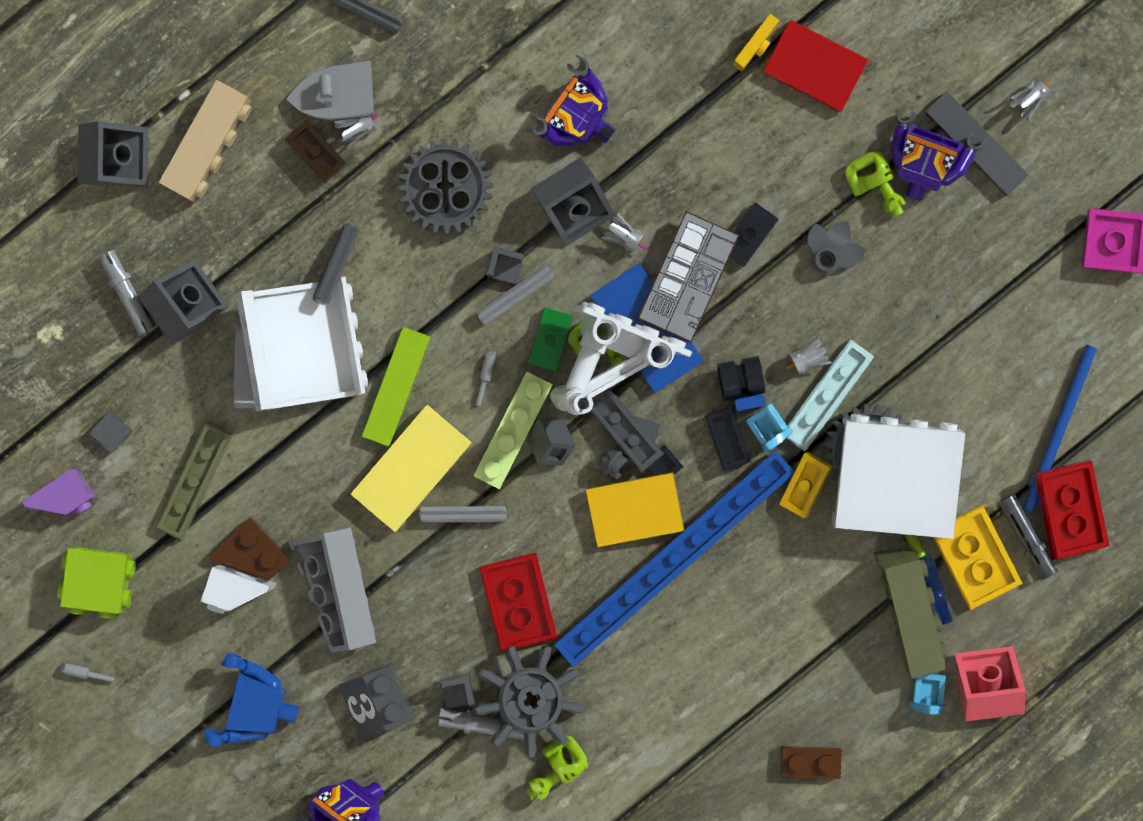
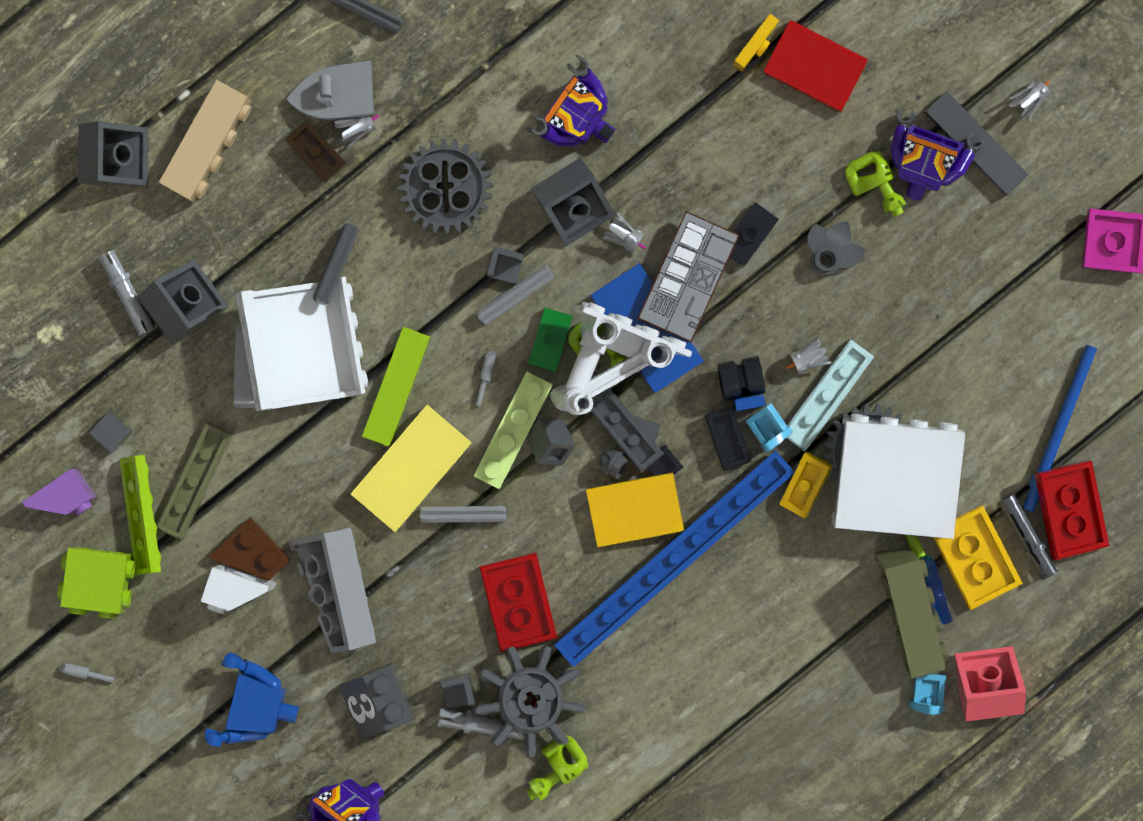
reddish brown plate [781,746,842,779] -> none
none -> lime plate [119,455,161,575]

